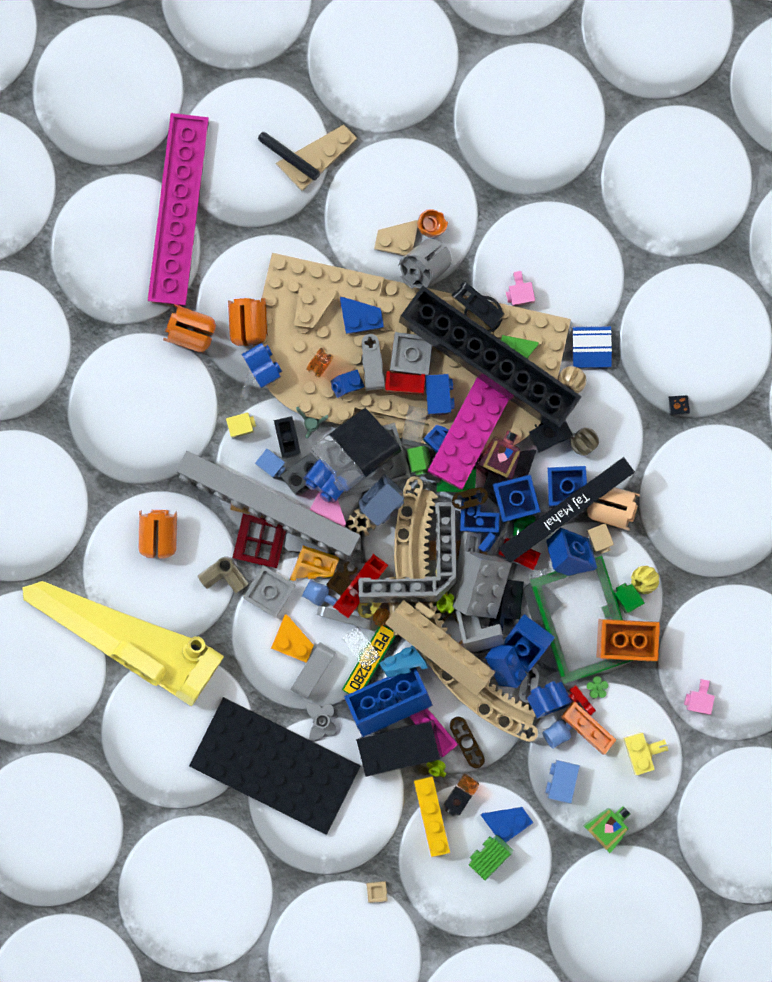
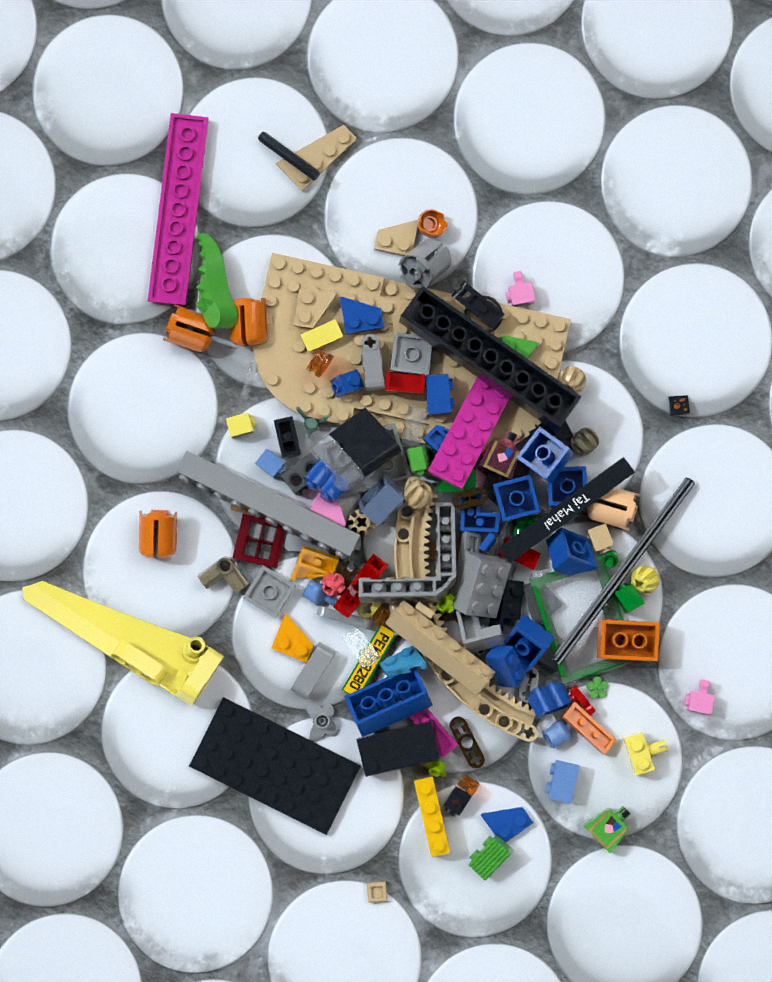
blue brick [242,343,282,388] -> none
slope [572,326,612,368] -> none
none -> bright green animal [196,233,238,329]
none -> light yellow tile [300,319,343,353]
none -> coral gear [321,572,346,597]
none -> tan piece [404,480,433,509]
none -> blue brick [516,426,574,484]
none -> axle [552,477,695,665]
none -> green cylinder [603,550,619,568]

